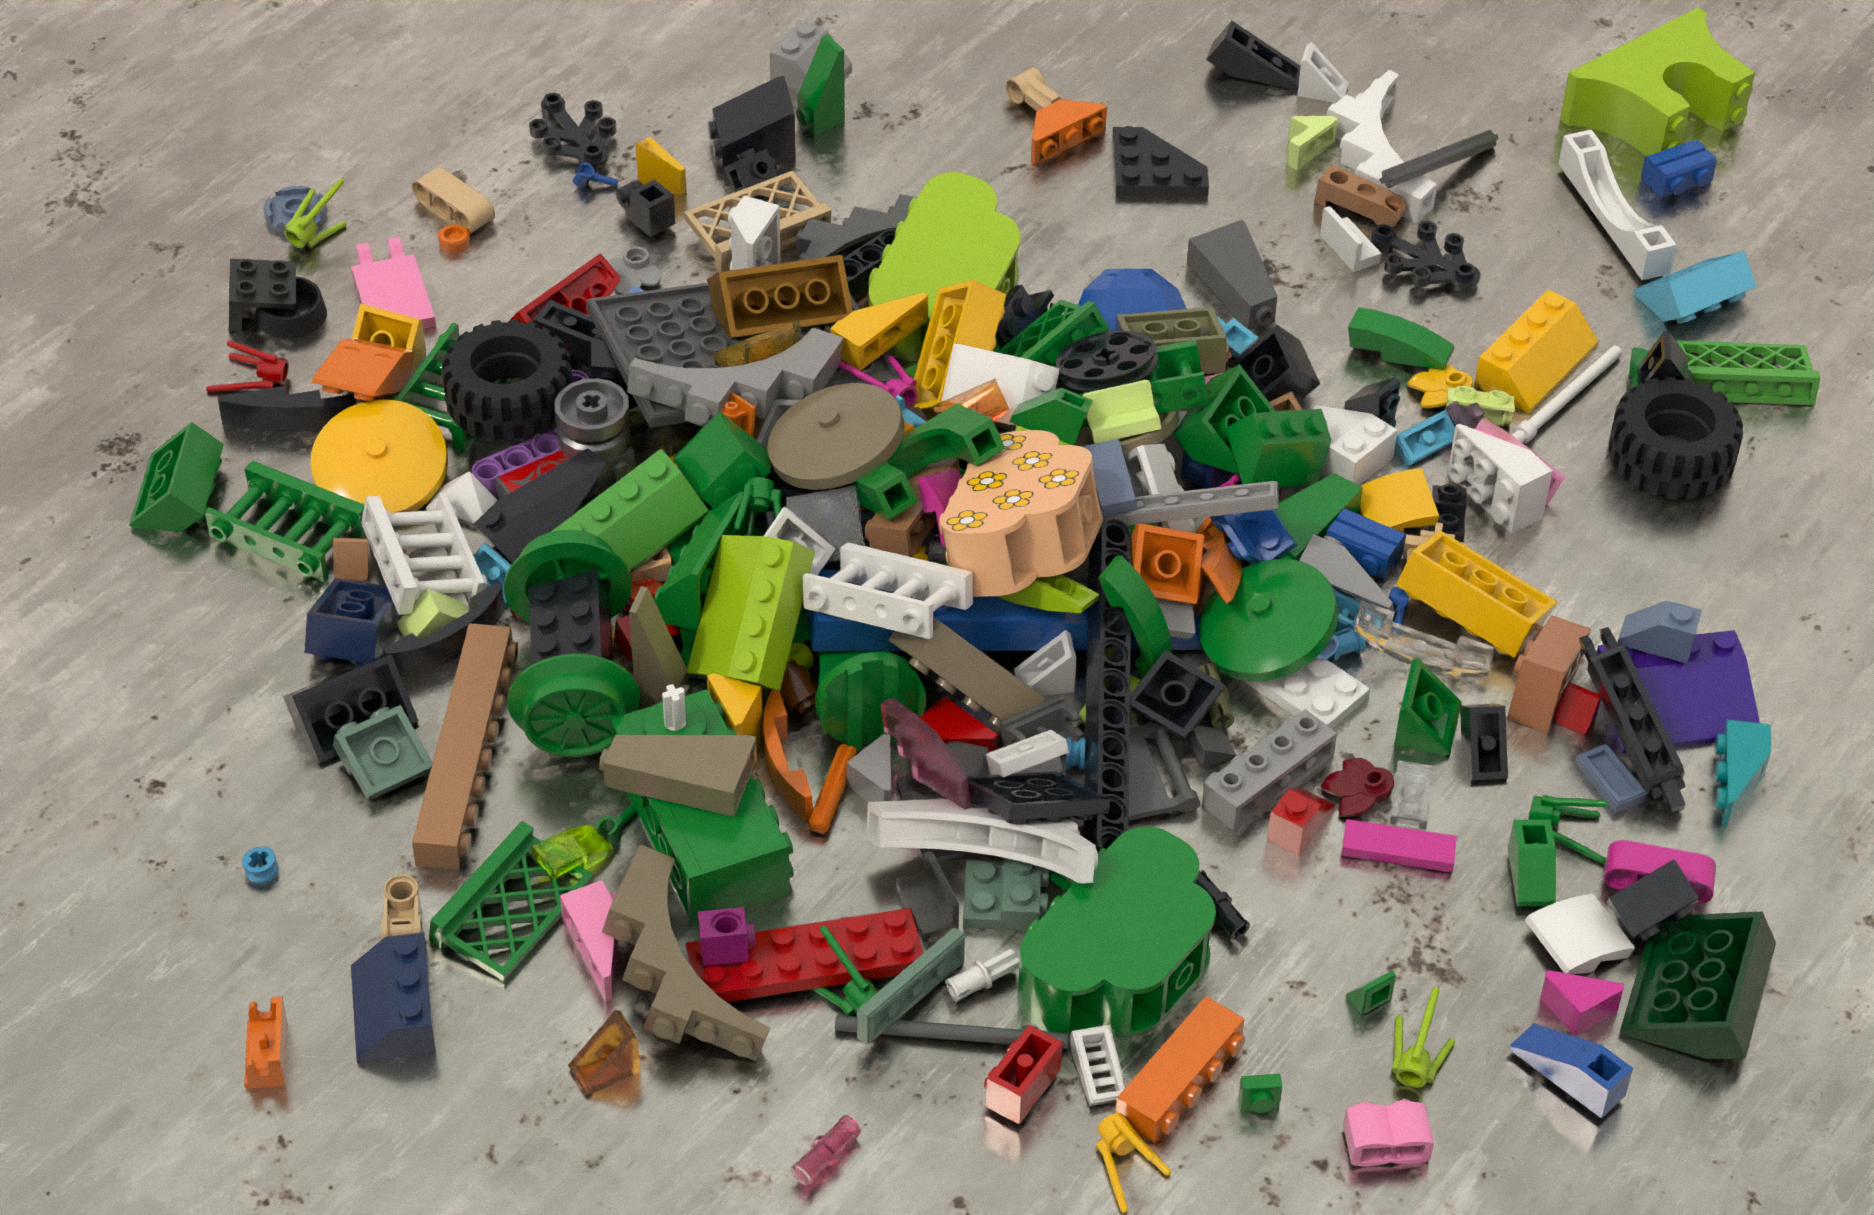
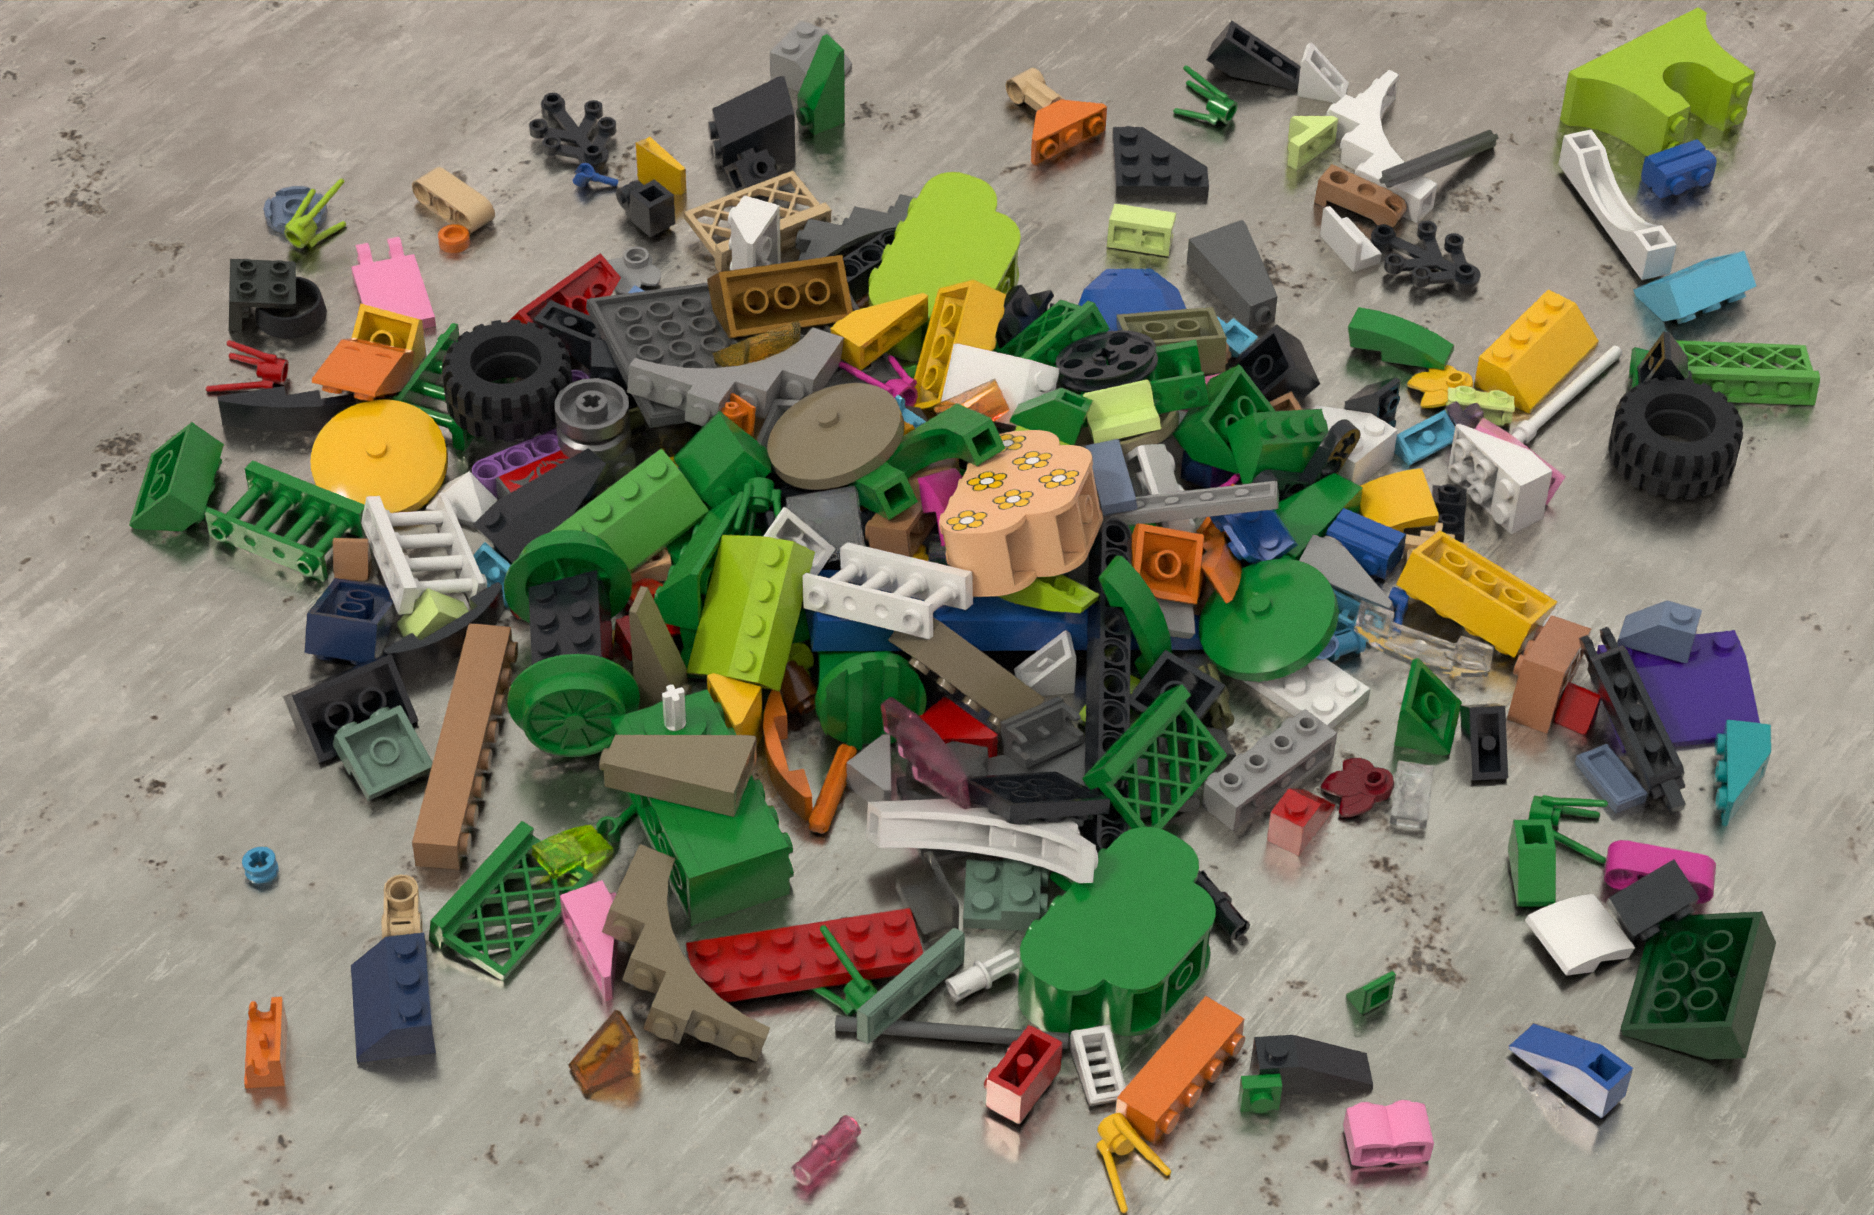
magenta brick [698,907,755,966] -> none
white panel [986,730,1069,777] -> none
dark azure bush [1066,737,1085,770] -> none
dark pink tile [1341,819,1457,872] -> none
lime plant [1391,987,1455,1088] -> none
dark pink slope [1540,970,1624,1036] -> none
none -> green fence [1082,684,1227,829]
none -> yellowish green hinge [1106,204,1176,256]
none -> green plant [1173,65,1238,126]
none -> black slope [1250,1035,1373,1095]
none -> black beam [1252,419,1361,502]

